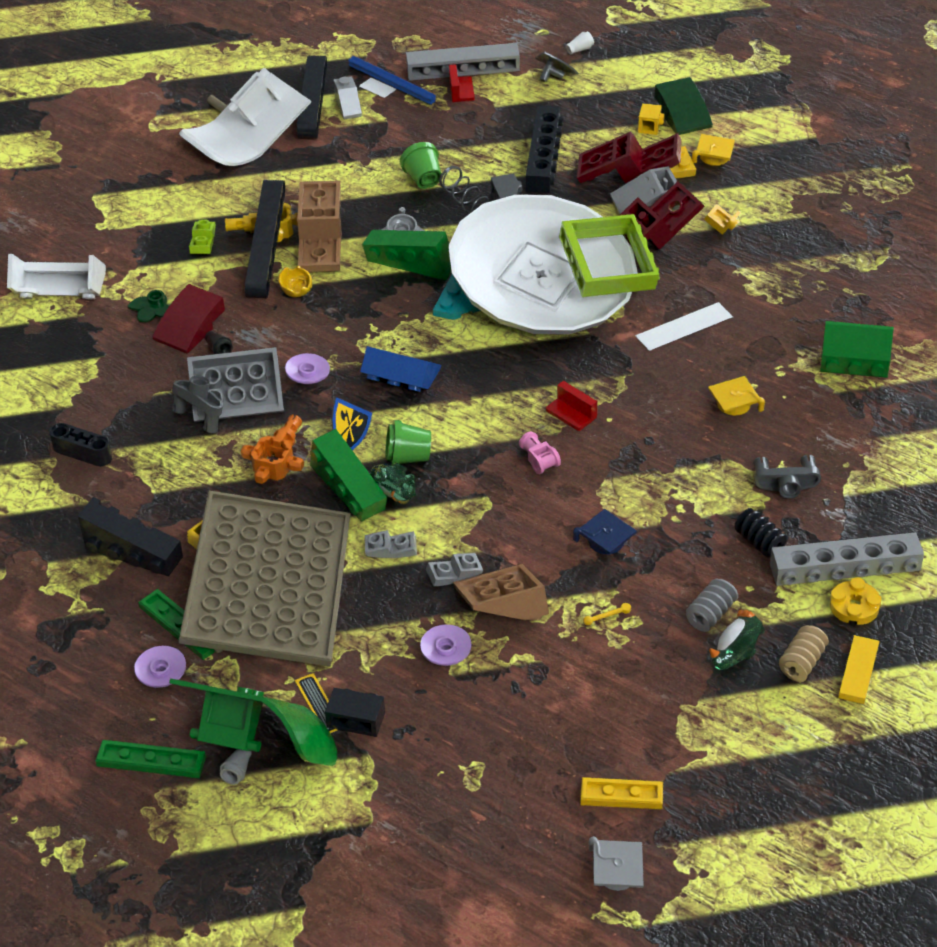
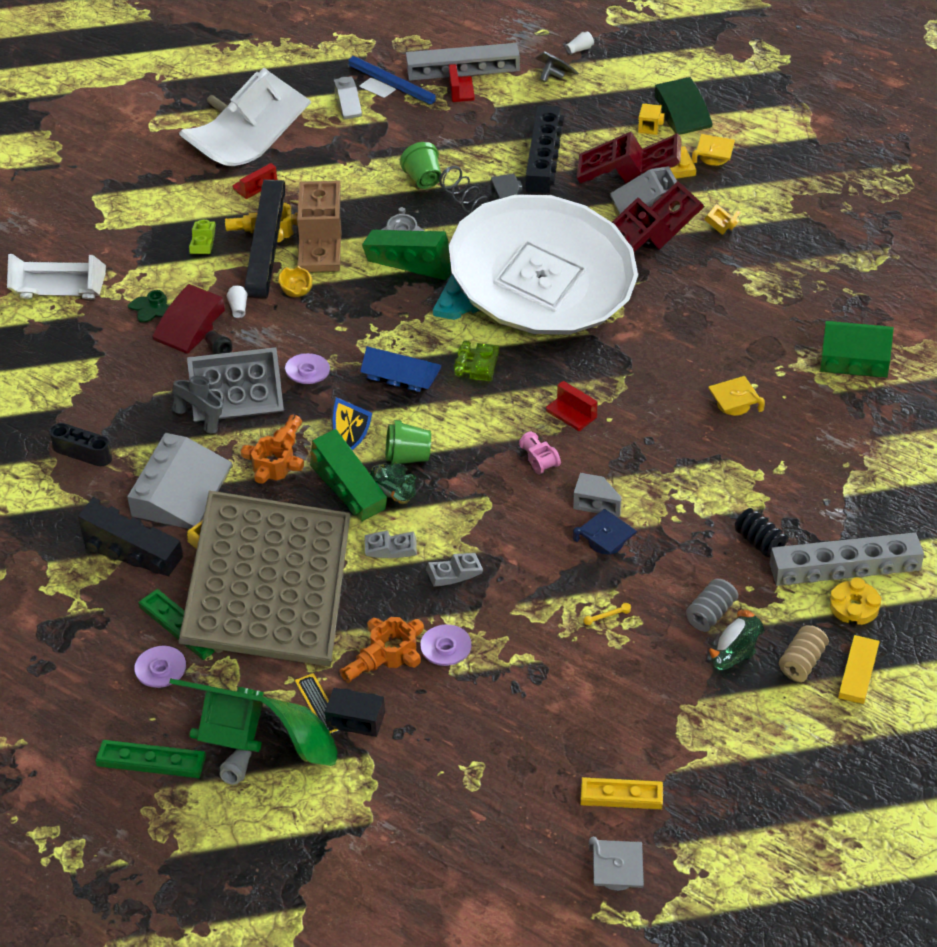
black beam [297,56,327,139] -> none
medium nougat slope [453,564,549,621] -> none
lime window [559,214,660,297] -> none
white sticker [635,302,733,351] -> none
dark grey connector [753,455,821,499] -> none
none -> light grey slope [127,433,232,529]
none -> white cone [226,286,248,318]
none -> red panel [232,163,278,199]
none -> orange piece [339,617,424,683]
none -> clear neon green plate [454,340,499,381]
none -> light grey slope [573,473,622,517]

